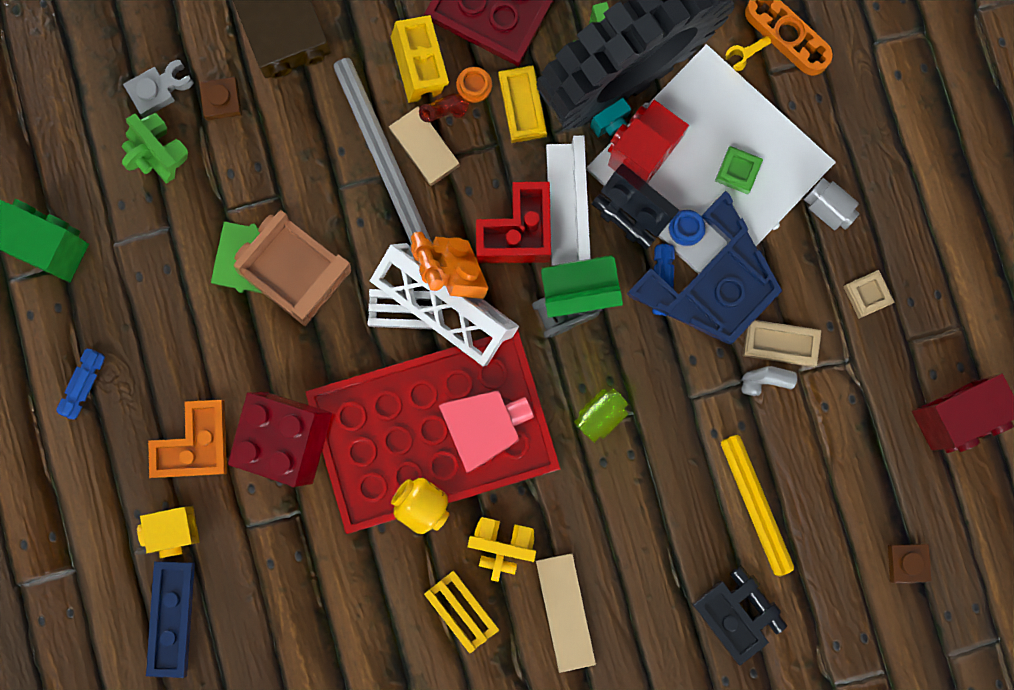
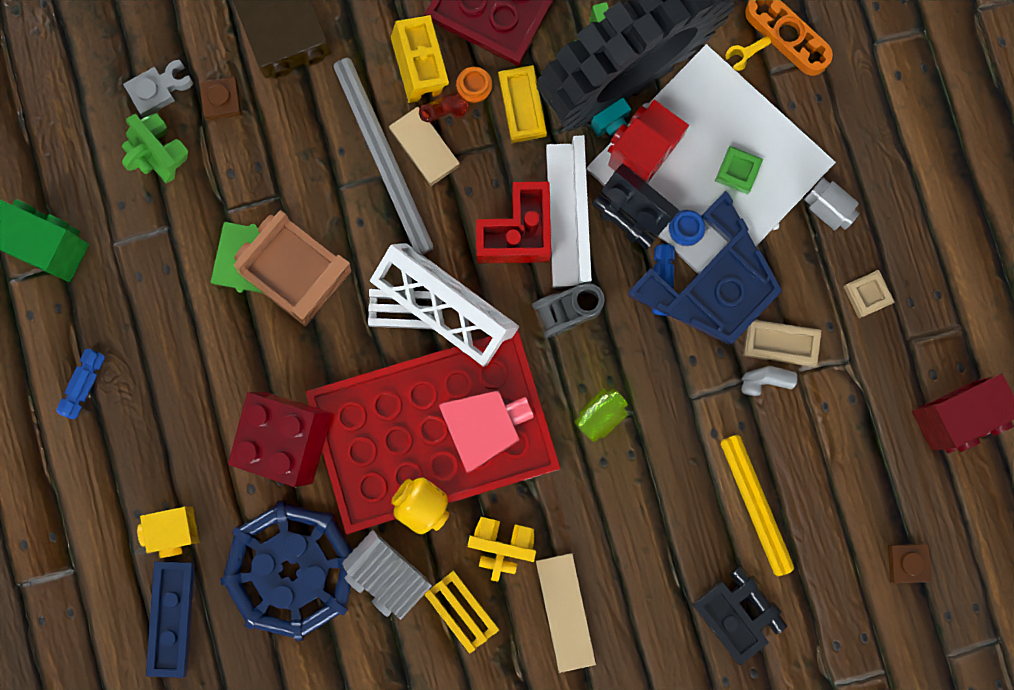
orange plate [148,400,227,478] -> none
orange plate [411,232,489,299] -> none
green panel [541,255,623,318] -> none
none -> dark blue plate [220,500,353,642]
none -> light grey brick [342,530,432,620]

